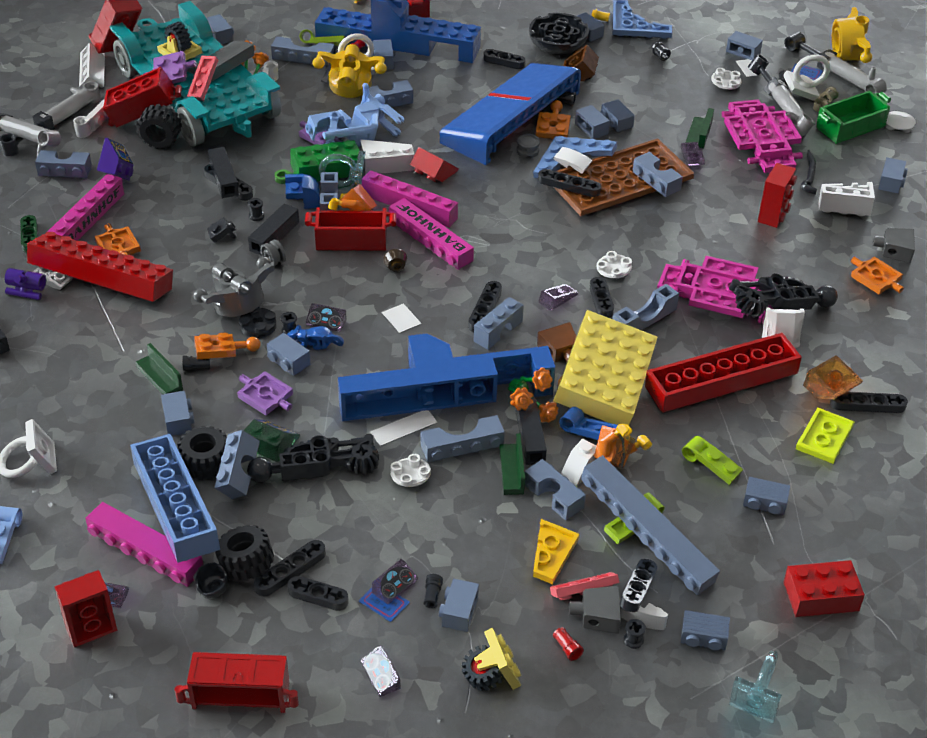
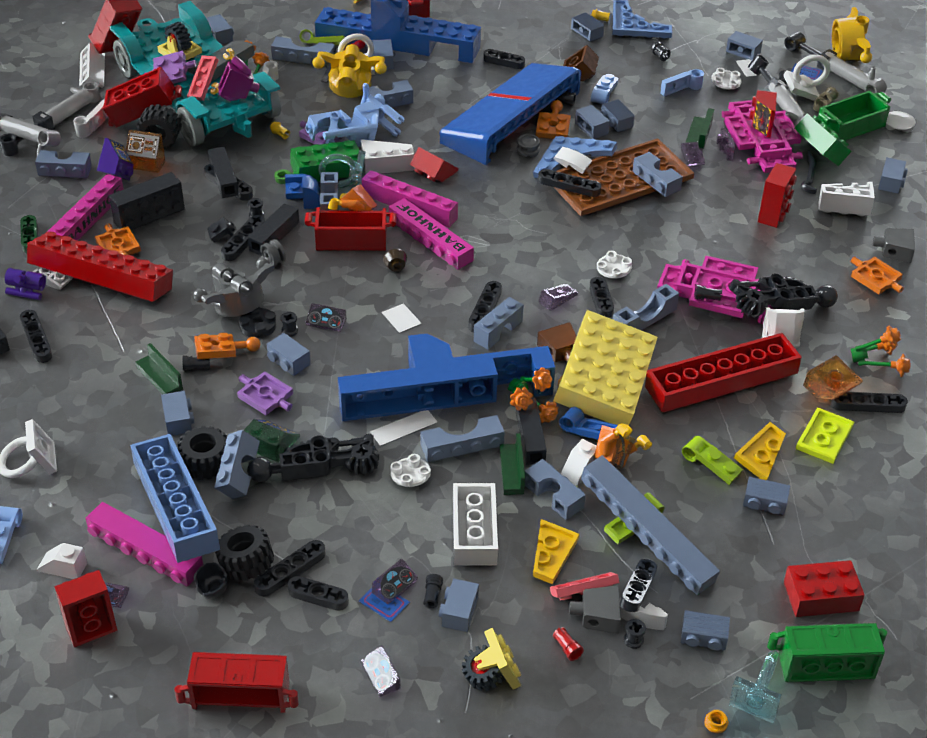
blue animal [287,325,344,350] -> none
black brick [529,13,589,54] -> none
none -> black beam [20,310,52,363]
none -> white slope [37,543,87,579]
none -> black brick [109,172,185,230]
none -> clear orange slope [126,130,165,173]
none -> magenta torso [210,48,260,101]
none -> black beam [221,215,265,261]
none -> yellow pin [270,122,290,140]
none -> white brick [453,483,498,566]
none -> light blue plate [591,74,619,104]
none -> light blue plate [660,69,704,96]
none -> black pin [694,285,722,301]
none -> light orange plate [704,710,729,733]
none -> clear purple slope [716,128,735,161]
none -> yellow wing [734,422,786,480]
none -> slope [749,90,777,138]
none -> green container [767,623,887,682]
none -> brick [794,113,852,166]
none -> plant [851,325,911,377]

